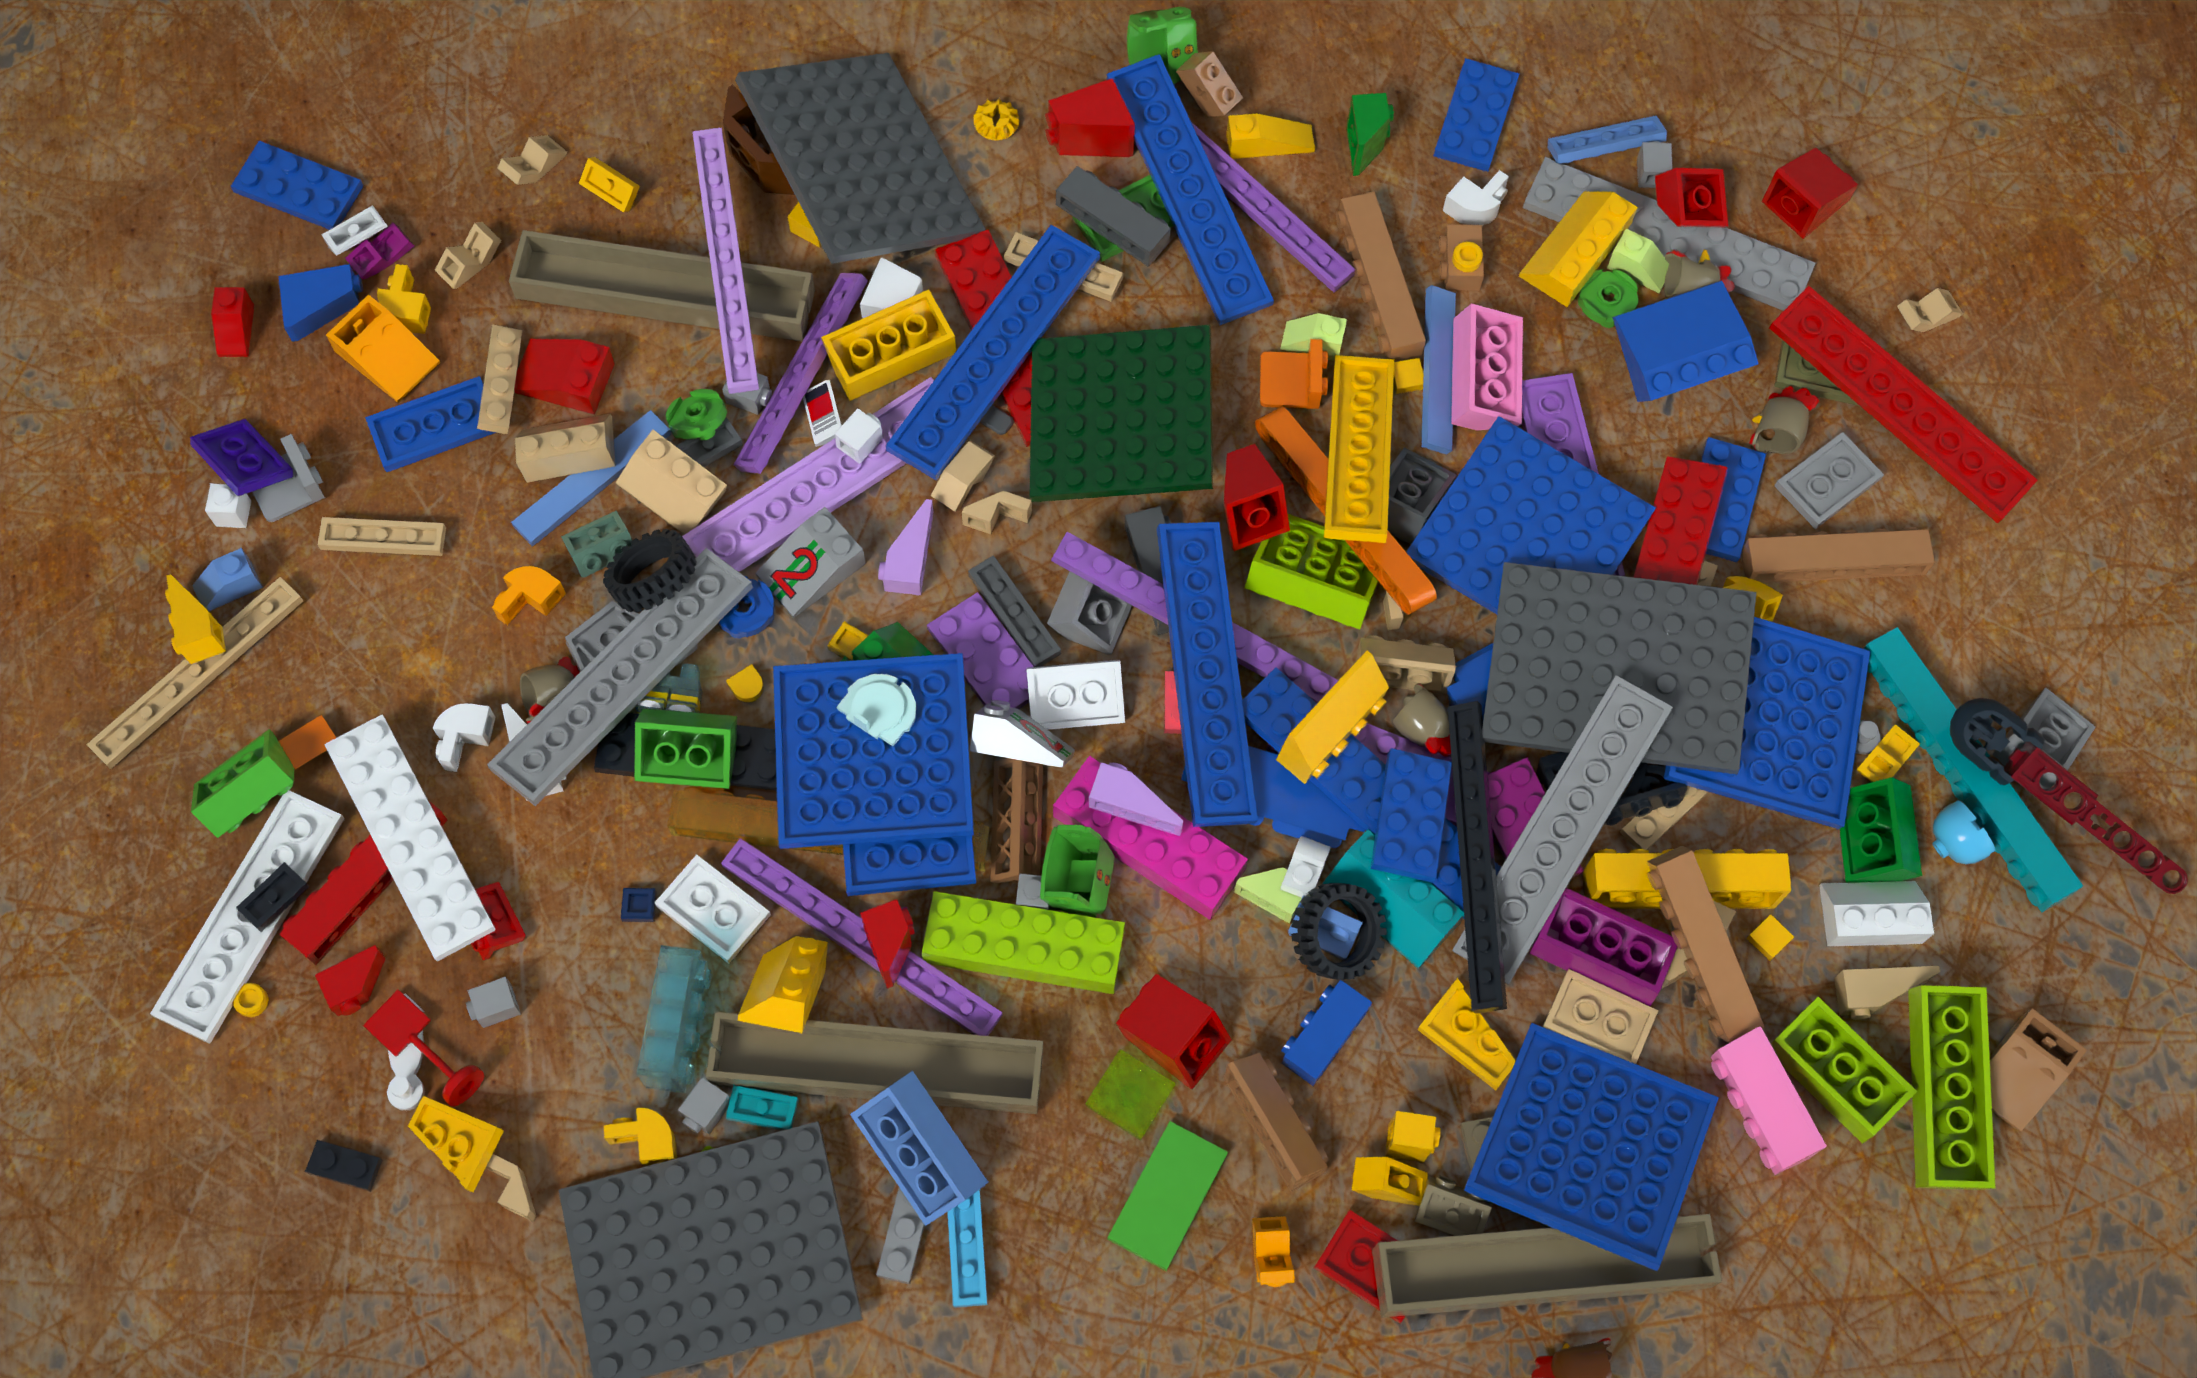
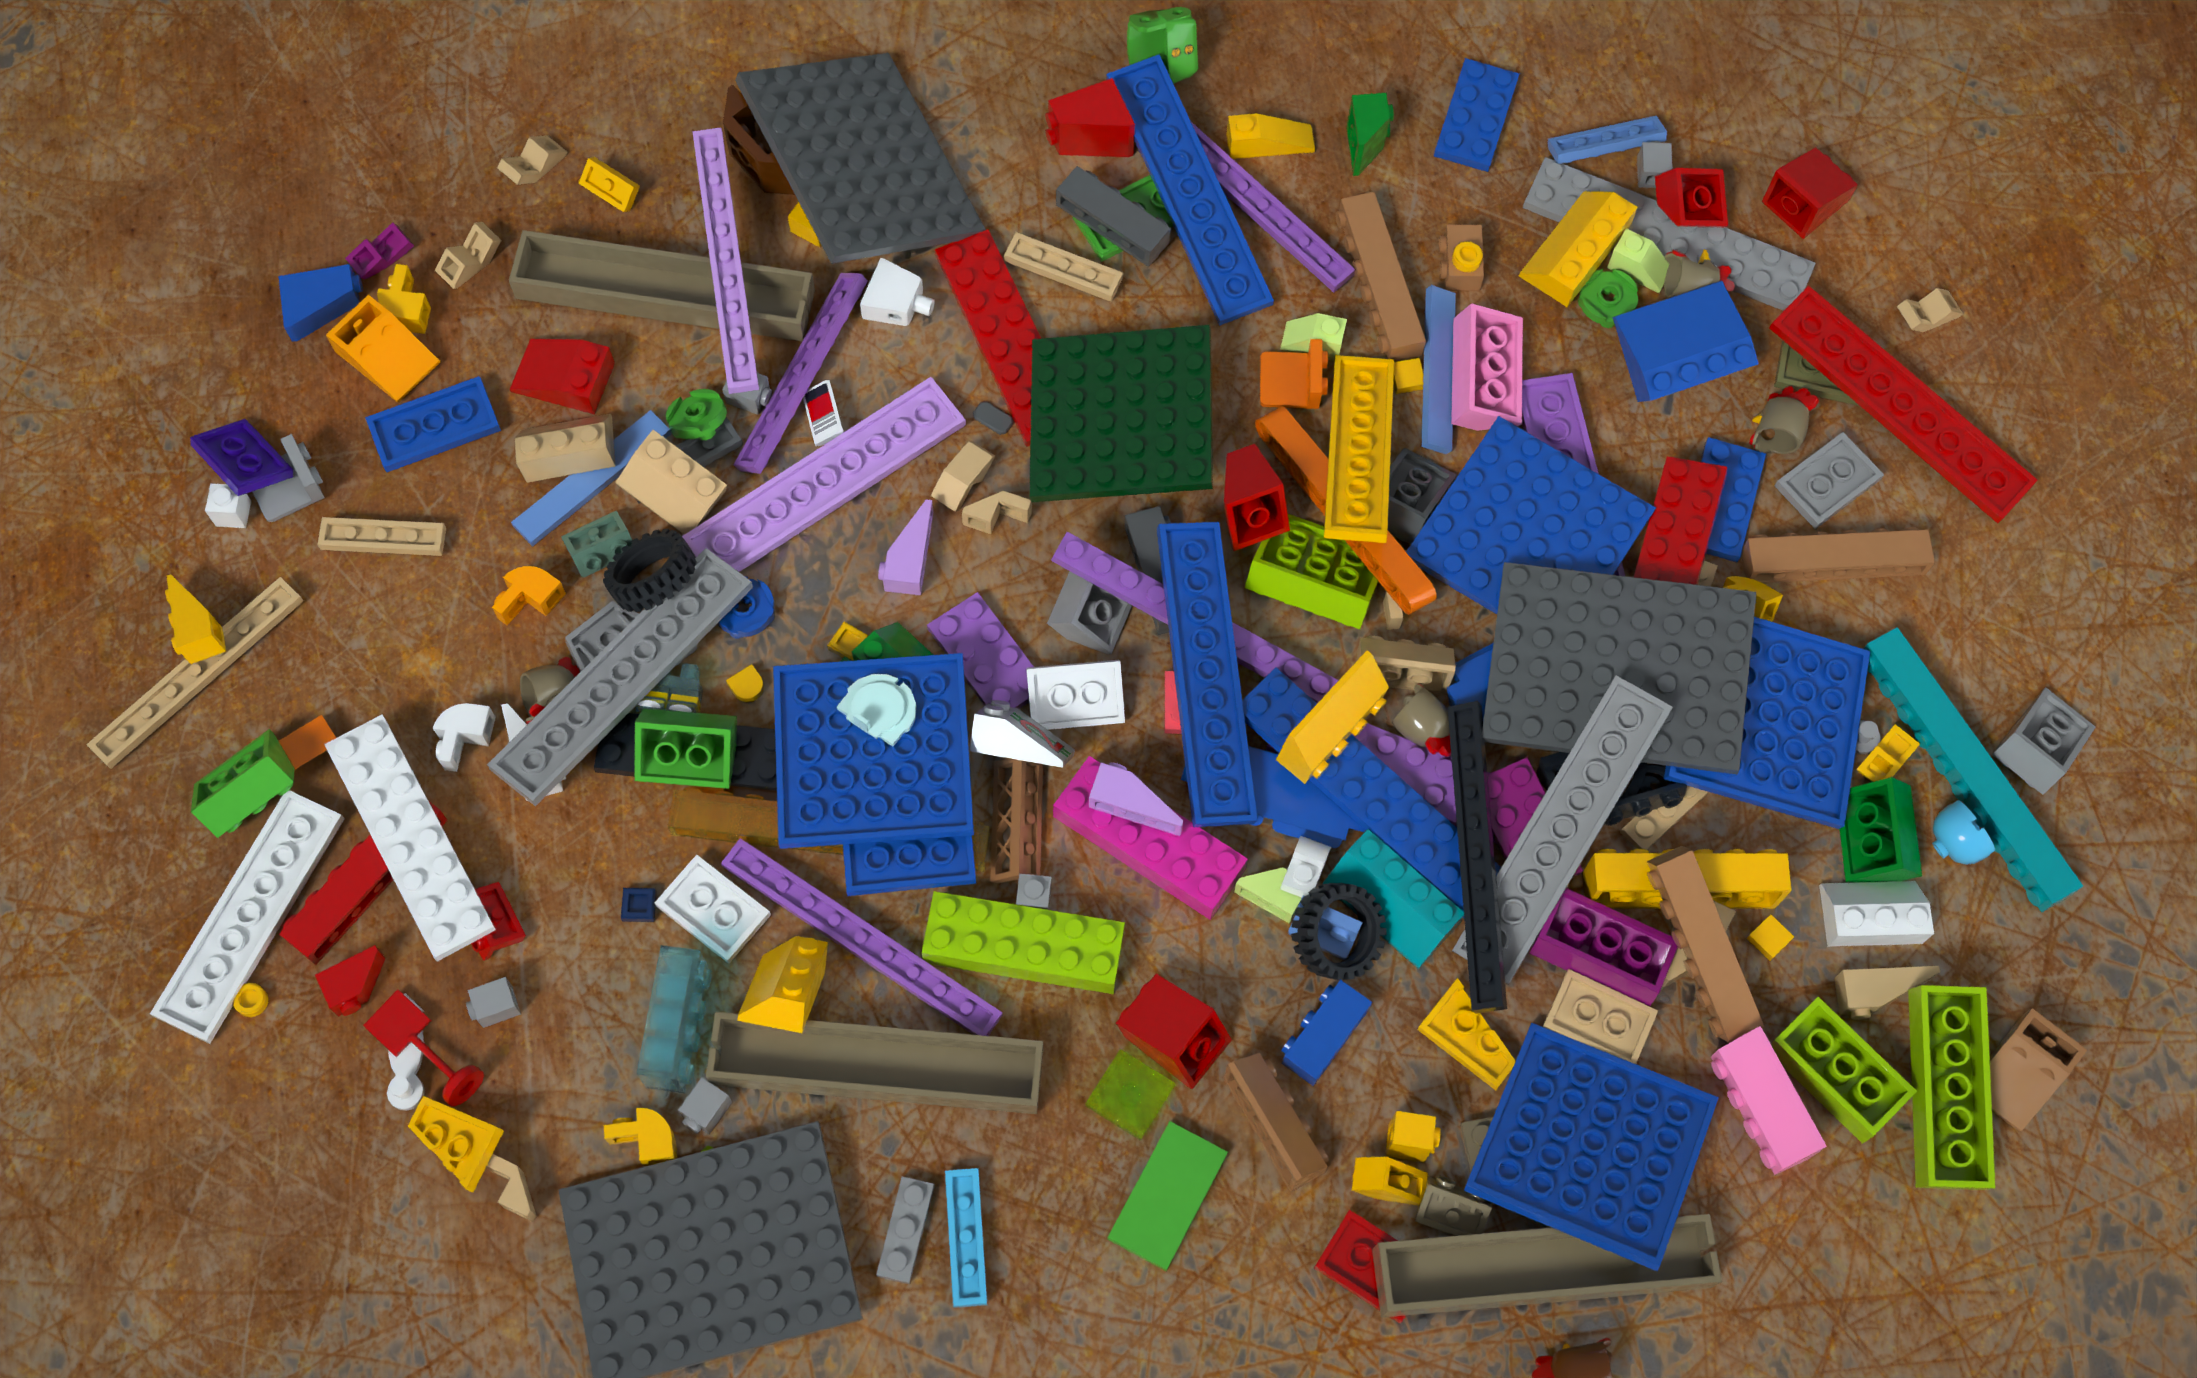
medium blue slope [192,548,263,611] -> none
red slope [211,287,254,357] -> none
blue plate [230,141,363,230] -> none
black plate [236,862,310,932] -> none
black plate [305,1140,383,1192] -> none
white slope [321,205,388,256] -> none
tan plate [477,324,522,434] -> none
teal plate [726,1085,799,1130] -> none
light grey slope [756,507,866,618] -> none
yellow slope [821,289,956,401] -> none
white brick [834,408,883,464] -> none
medium blue slope [850,1071,988,1226] -> none
red slope [860,899,915,989] -> none
blue plate [885,225,1100,480] -> none
dark grey plate [968,555,1061,667] -> none
yellow gear [974,98,1019,141] -> none
bright green piece [1040,825,1115,918] -> none
medium nougat brick [1176,51,1243,117] -> none
light orange brick [1252,1216,1295,1287] -> none
blue plate [1370,748,1452,883] -> none
white brick [1443,170,1509,225] -> none
dark red piece [1950,698,2188,894] -> none

